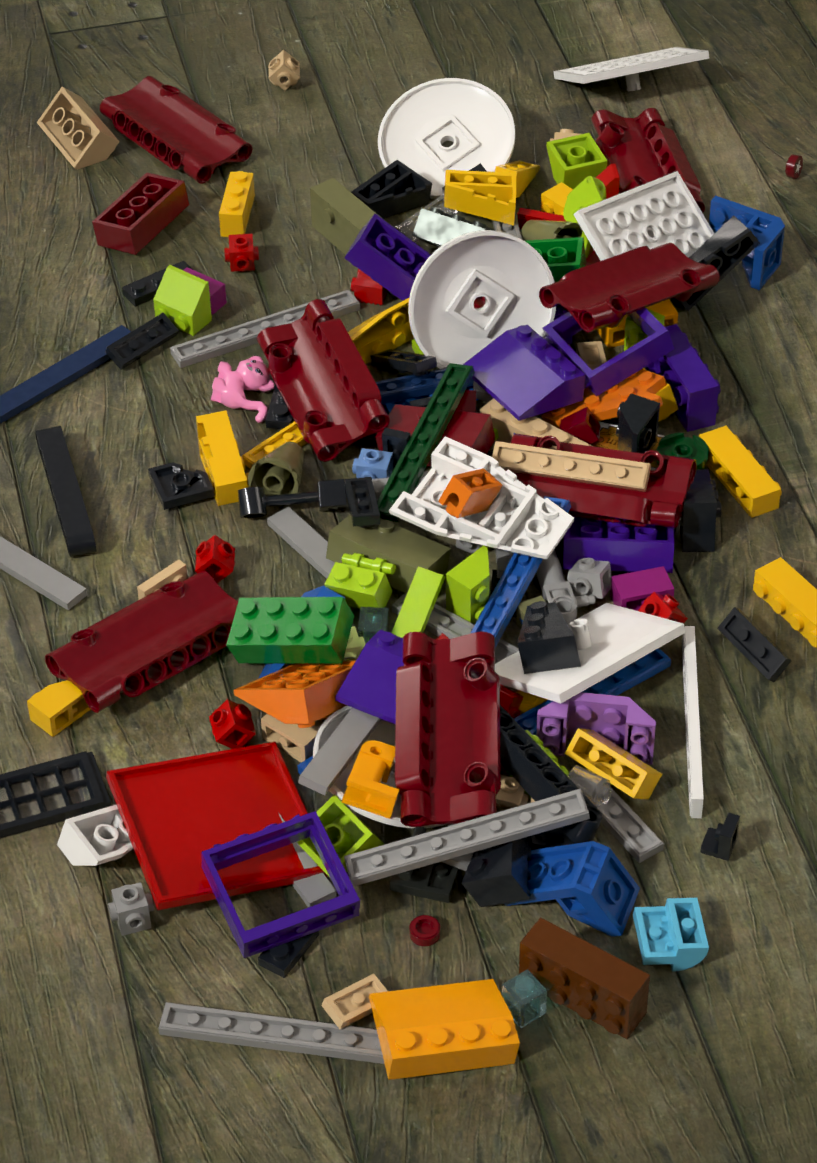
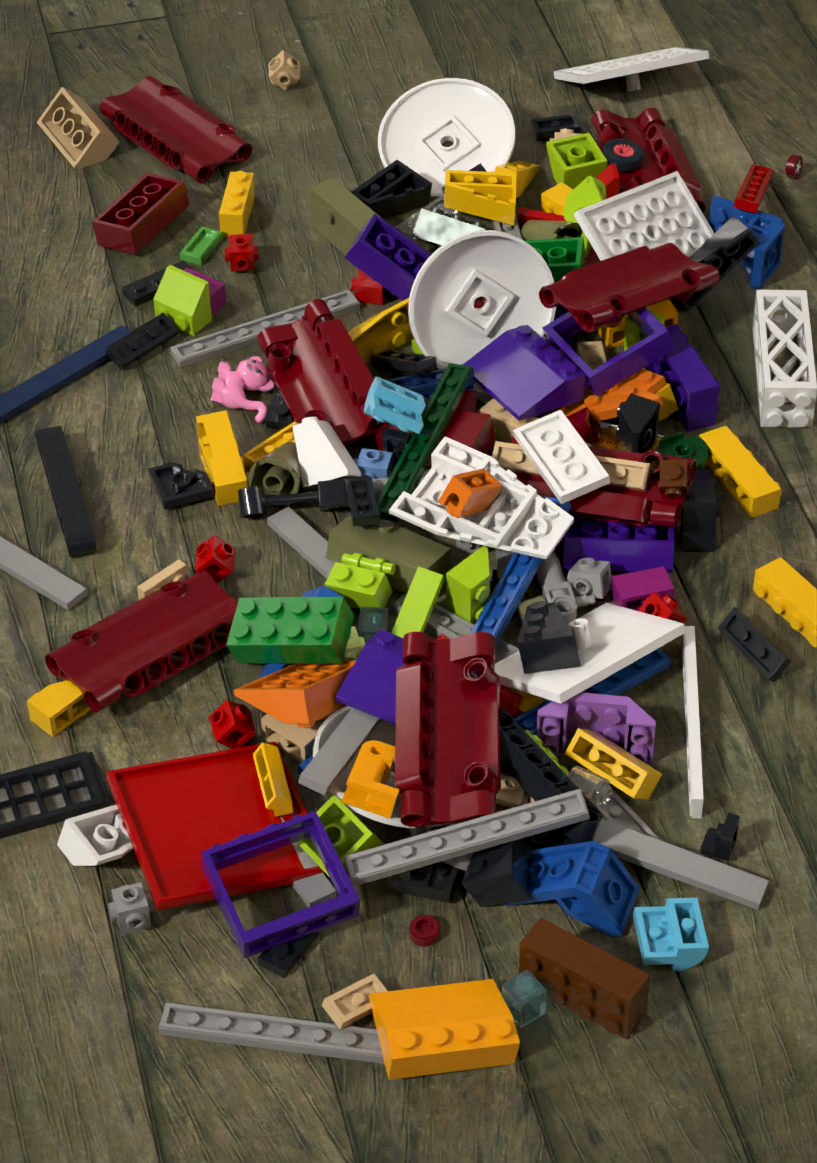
none -> bright green tile [180,226,223,265]
none -> yellow piece [253,742,293,817]
none -> white slope [293,417,362,489]
none -> medium azure brick [364,376,426,434]
none -> white plate [513,410,610,504]
none -> black plate [531,114,581,140]
none -> light grey tile [593,819,769,910]
none -> black bush [602,139,644,171]
none -> reddish brown bracket [658,459,688,498]
none -> red tile [733,164,774,213]
none -> white piece [752,290,817,428]

